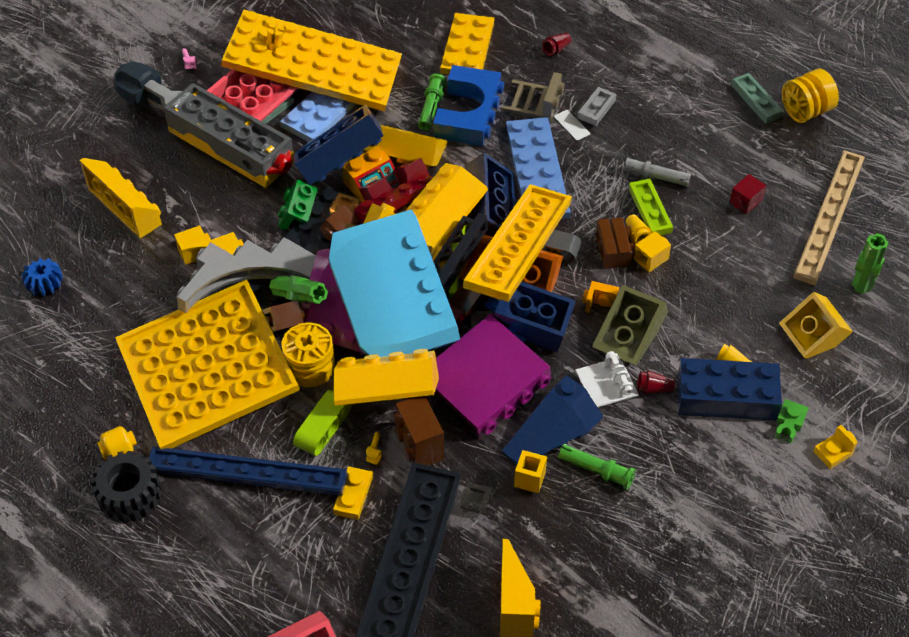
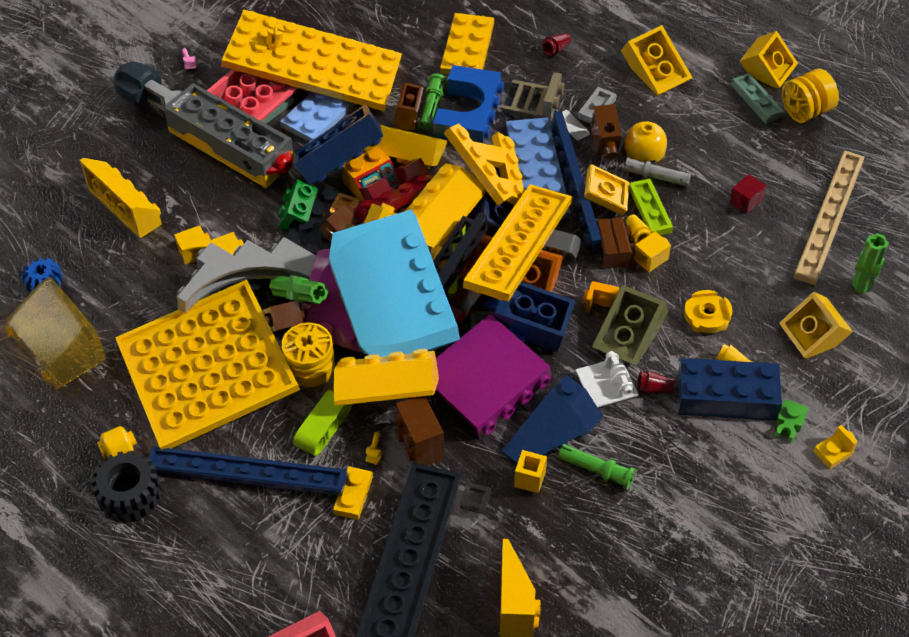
none -> clear yellow windscreen [3,277,106,389]
none -> reddish brown brick [393,82,423,131]
none -> yellow plate [444,123,525,205]
none -> dark blue plate [550,111,601,255]
none -> yellow tile [584,164,629,215]
none -> reddish brown torso [590,104,621,160]
none -> yellow slope [621,25,693,96]
none -> yellow cylinder [623,121,667,162]
none -> yellow plate [684,290,732,333]
none -> yellow slope [740,31,798,88]

